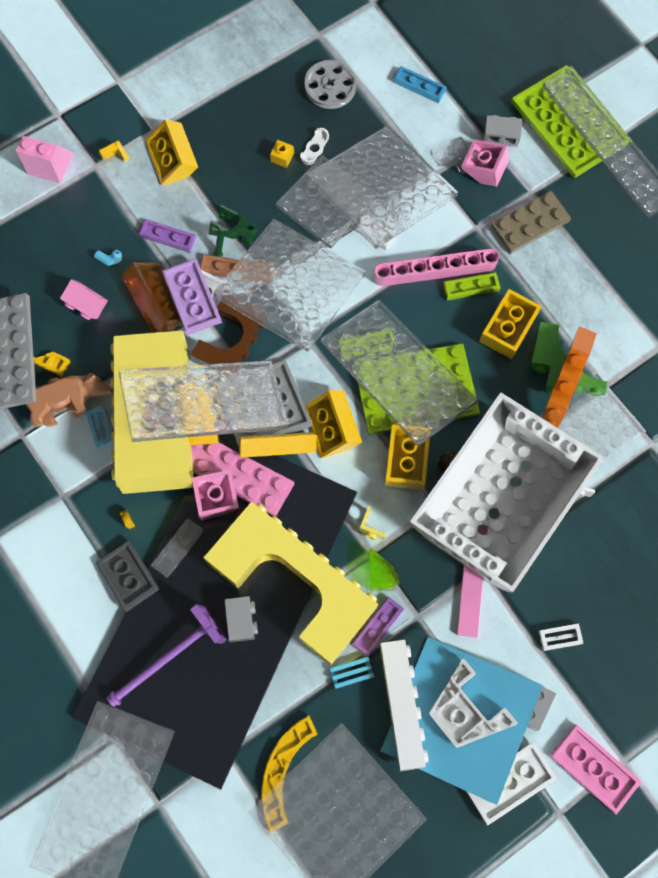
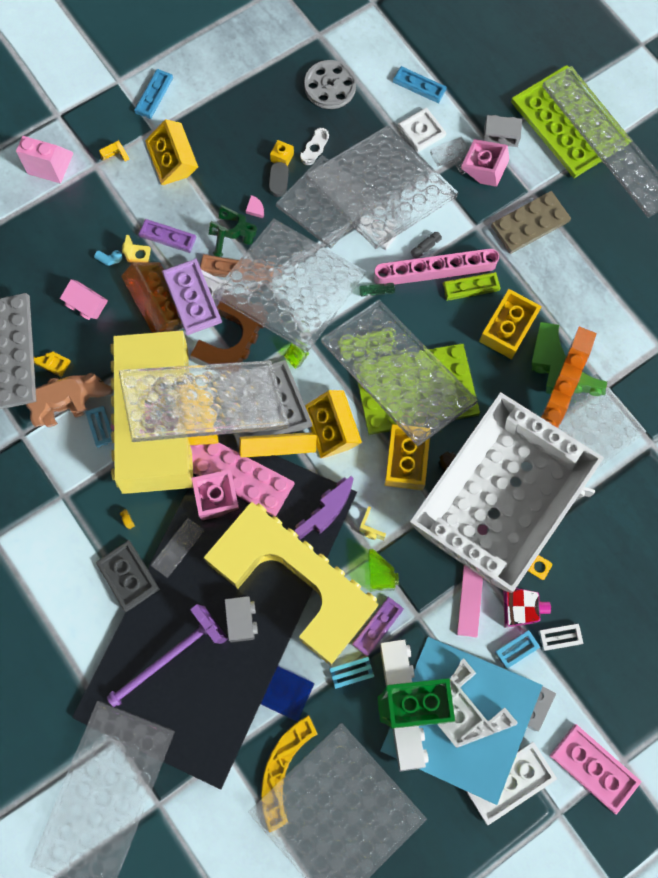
none -> light yellow bracket [122,235,151,264]
none -> dark azure tile [134,69,173,119]
none -> bright pink tile [246,195,264,218]
none -> clear blue tile [261,666,315,722]
none -> dark grey tile [269,162,289,197]
none -> clear neon green tile [284,342,309,369]
none -> medium lavender slope [294,476,354,540]
none -> clear green axle [359,283,395,297]
none -> green slope [378,678,455,729]
none -> white tile [398,107,446,153]
none -> dark grey axle [411,232,442,259]
none -> medium azure tile [495,630,540,669]
none -> torso [503,588,551,628]
none -> yellow bracket [528,555,552,580]

